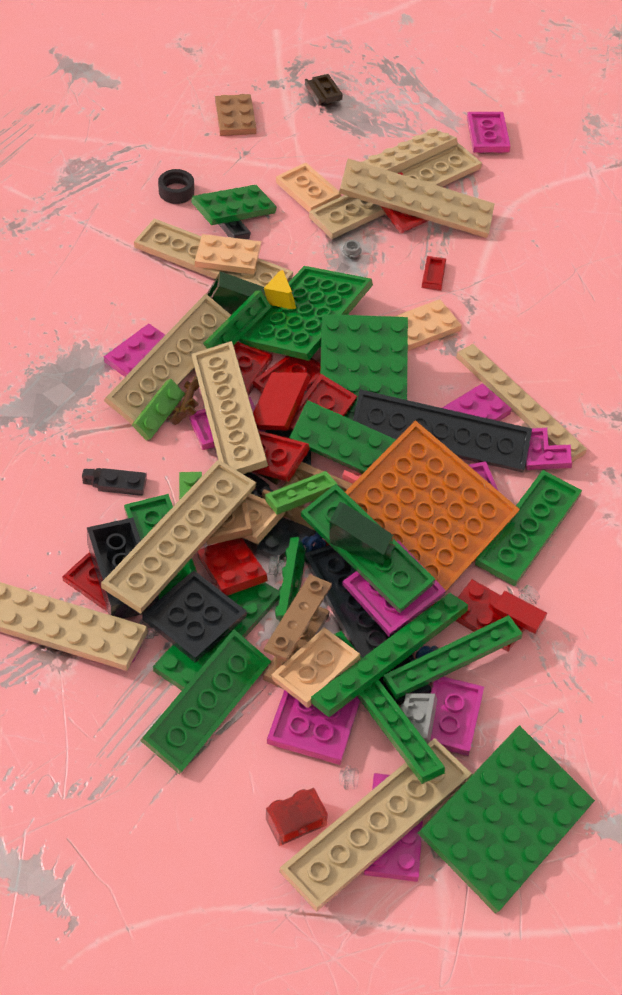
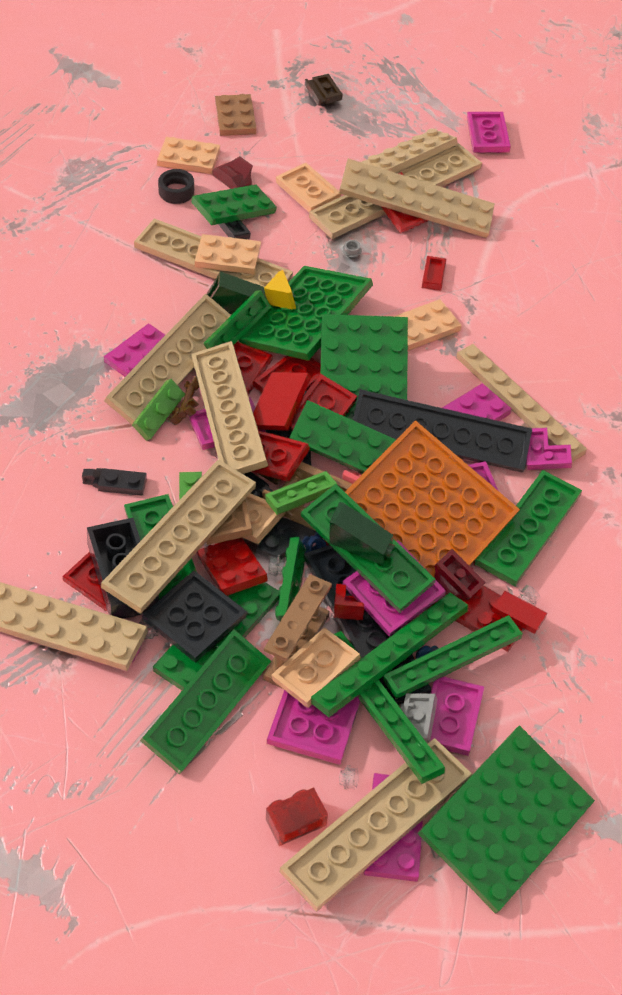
none -> light nougat plate [157,137,220,174]
none -> dark red slope [212,156,253,189]
none -> red panel [334,584,364,620]
none -> dark red slope [434,549,486,600]

